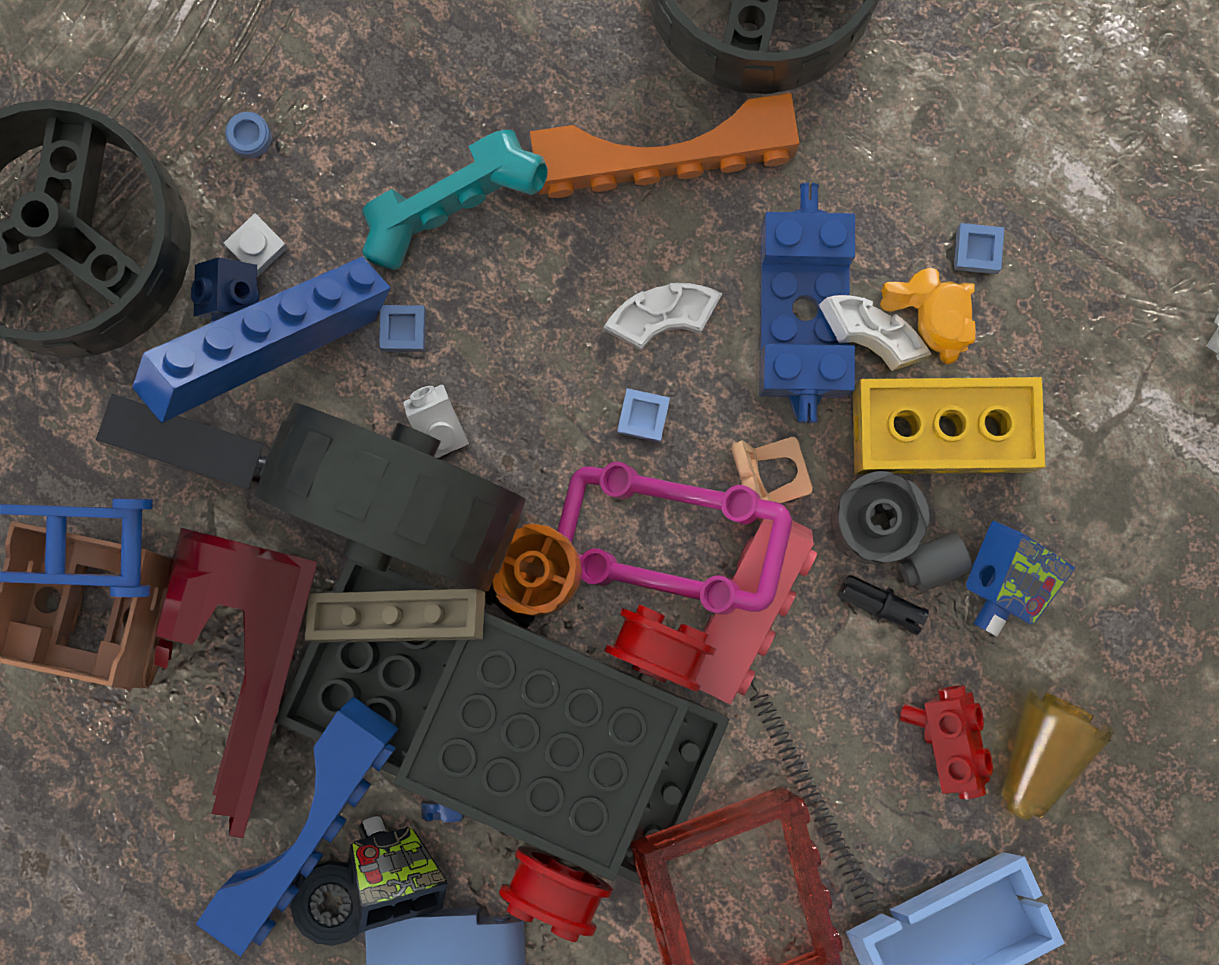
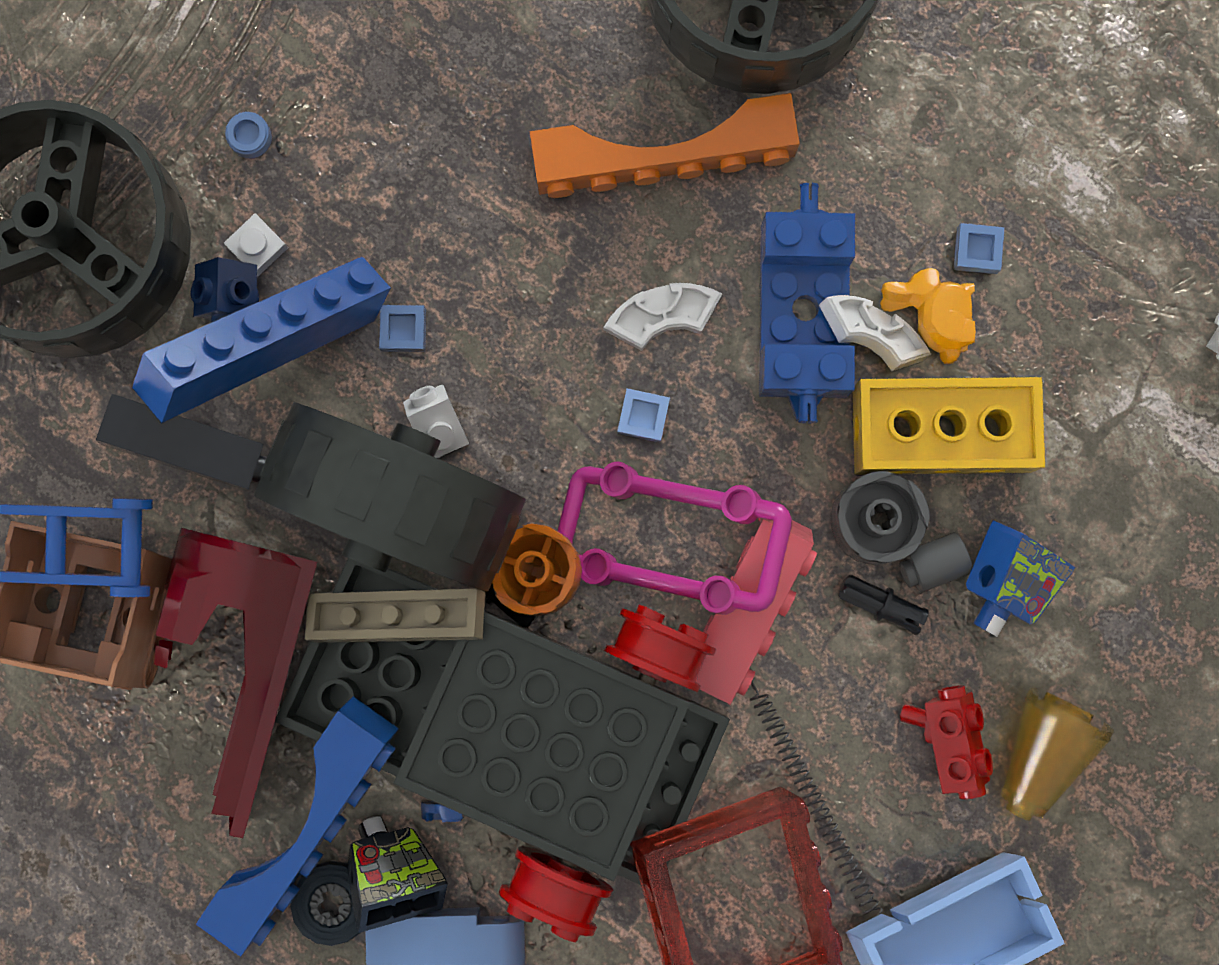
teal plate [362,130,548,270] -> none
light nougat piece [731,437,813,503] -> none

